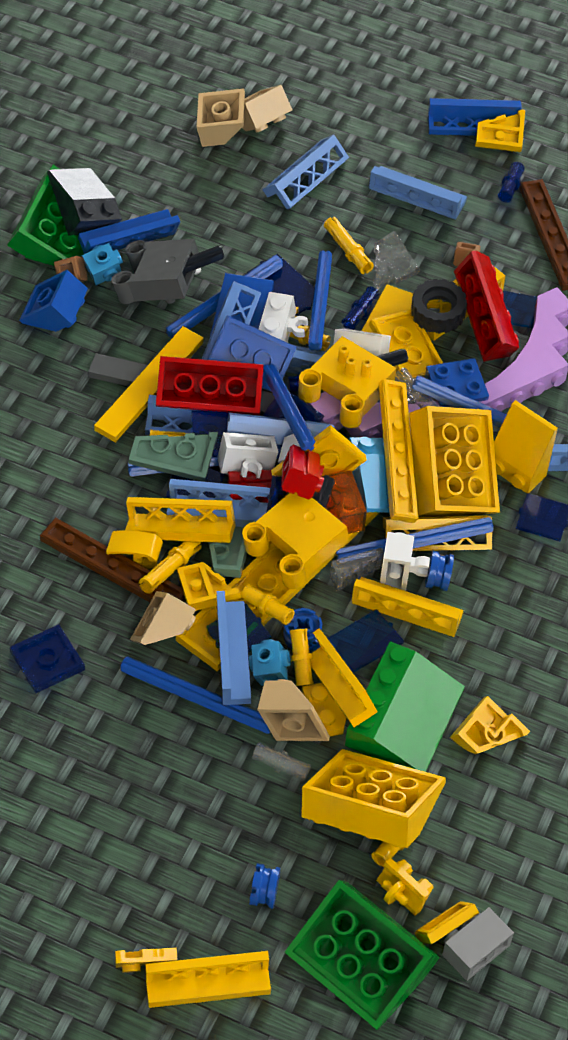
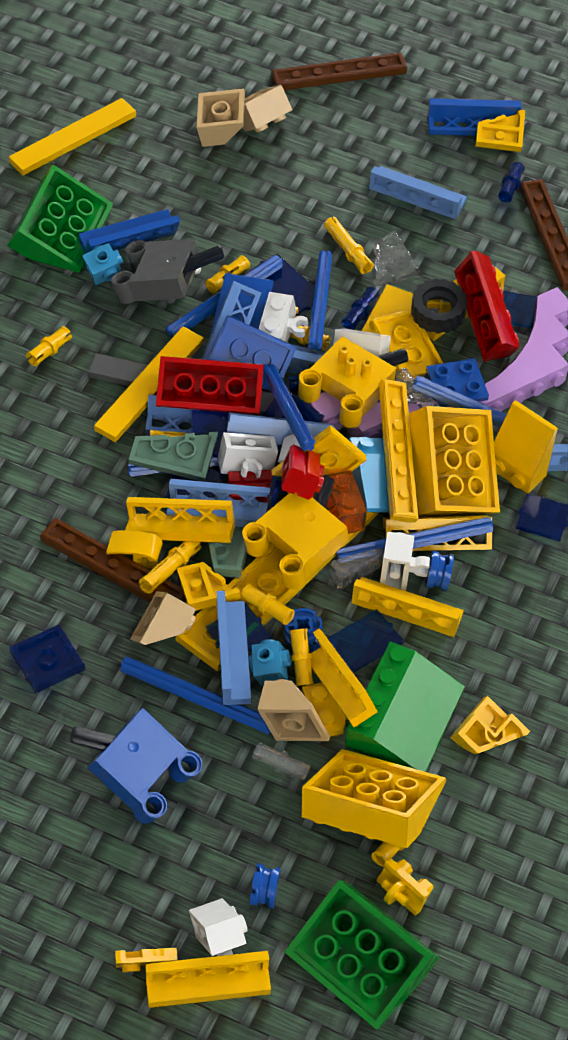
blue slope [19,270,88,332] -> none
black slope [47,168,122,236] -> none
medium nougat slope [54,256,88,282] -> none
medium blue fence [262,135,349,209] -> none
yellow tile [415,901,479,944] -> none
light grey brick [442,907,514,981] -> none
medium nougat slope [453,242,481,266] -> none
none -> yellow tile [9,98,136,176]
none -> yellow pin [26,326,72,366]
none -> piece [70,708,202,824]
none -> white brick [189,898,248,956]
none -> yellow pin [205,255,250,294]
none -> reddish brown tile [271,52,407,90]

